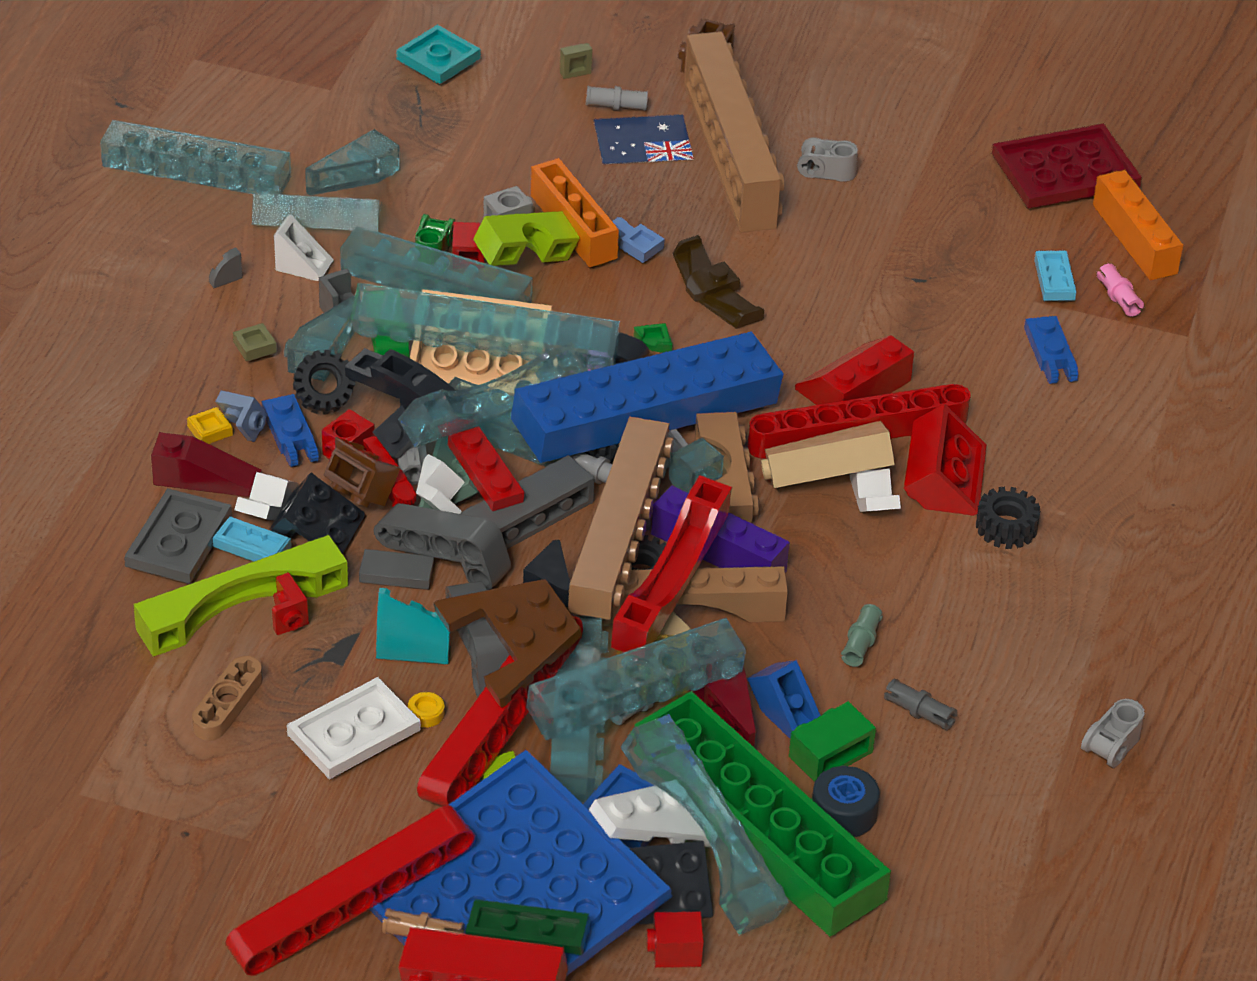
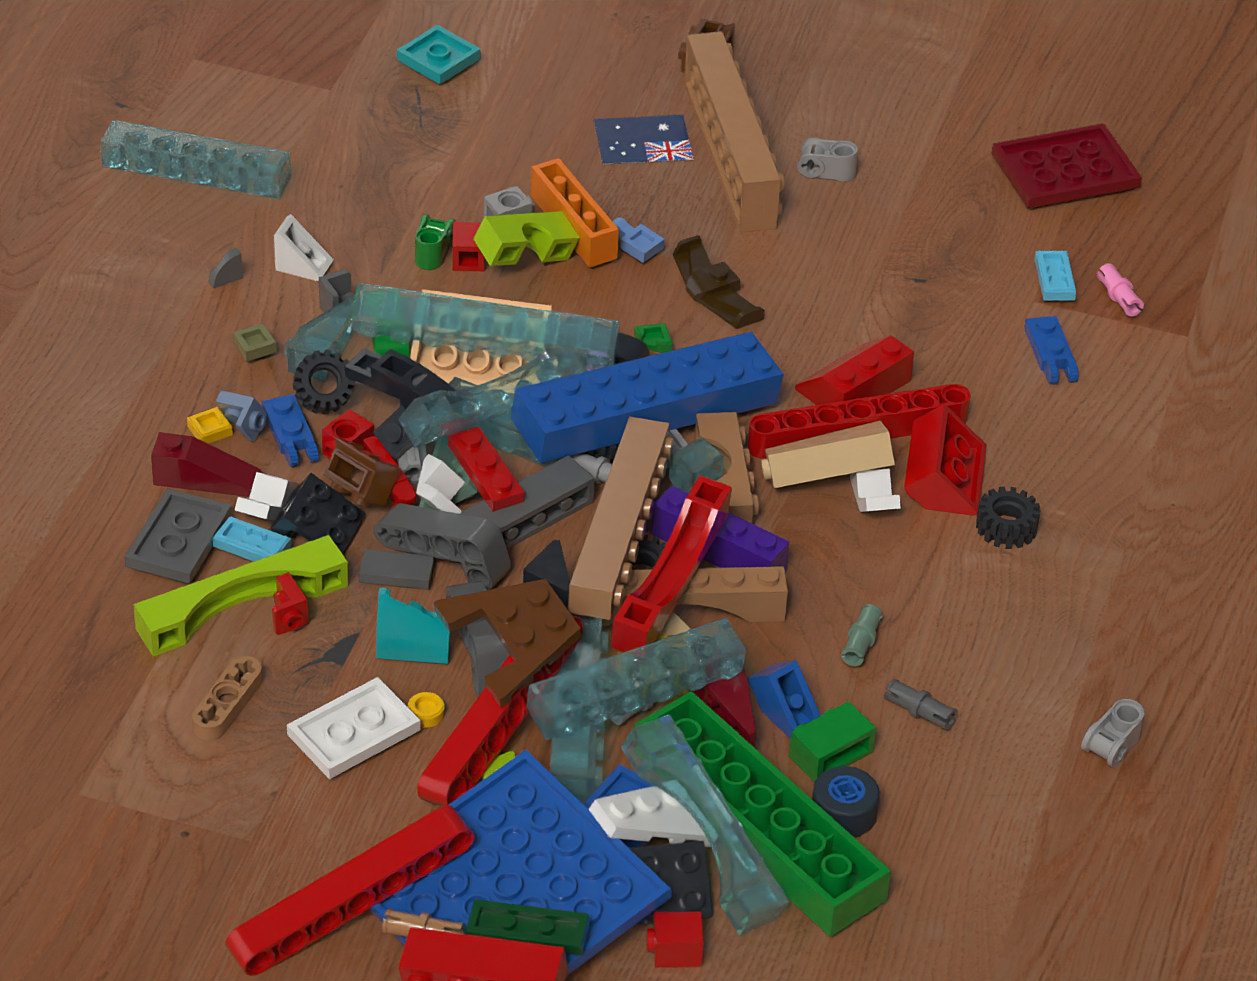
clear light blue fence [252,193,382,232] -> none
clear light blue slope [305,129,400,196] -> none
clear light blue brick [340,226,533,303] -> none
olive plate [560,43,592,79] -> none
light grey pin [586,86,648,110] -> none
orange brick [1093,170,1183,280] -> none

